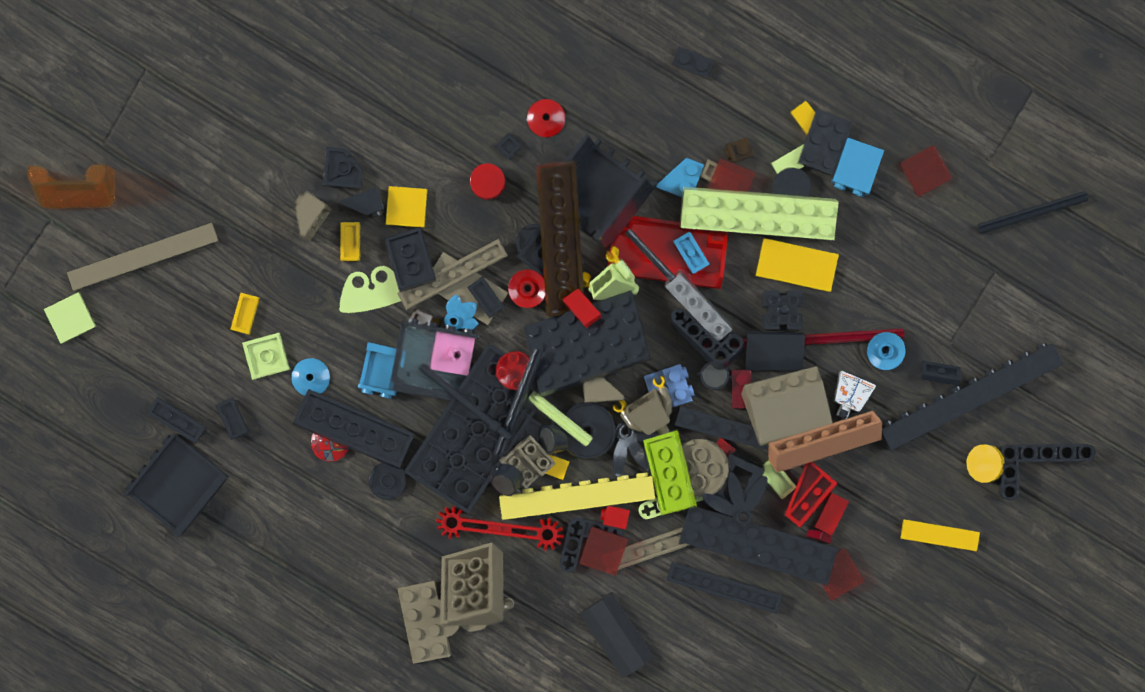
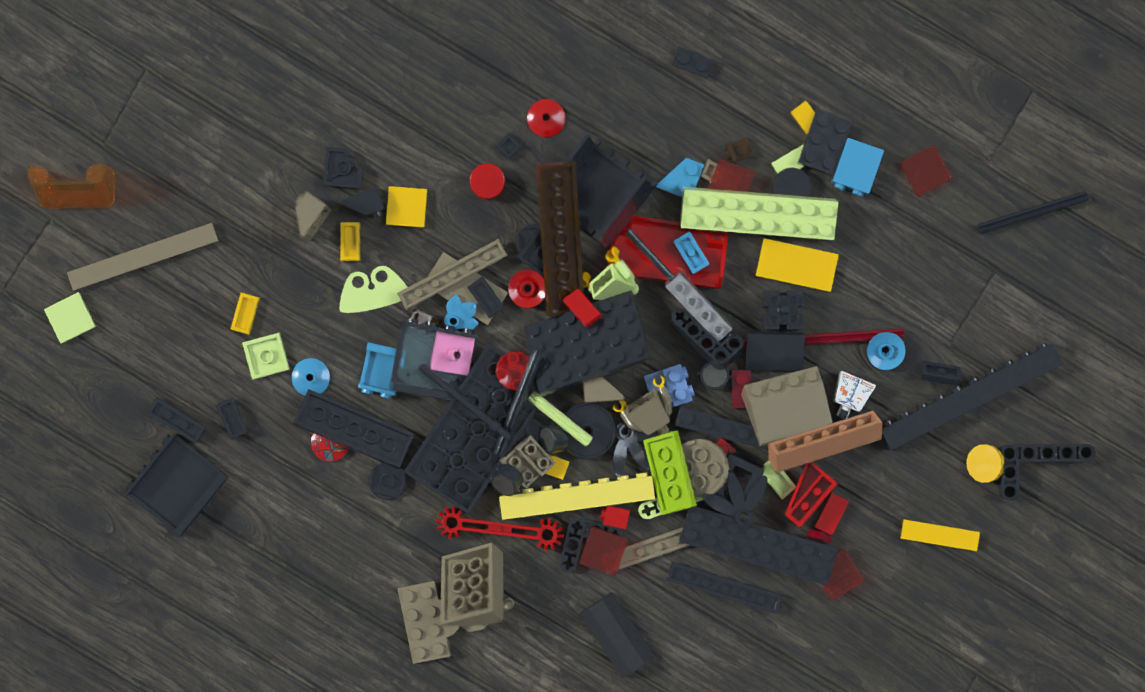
black tile [385,227,437,293] -> none

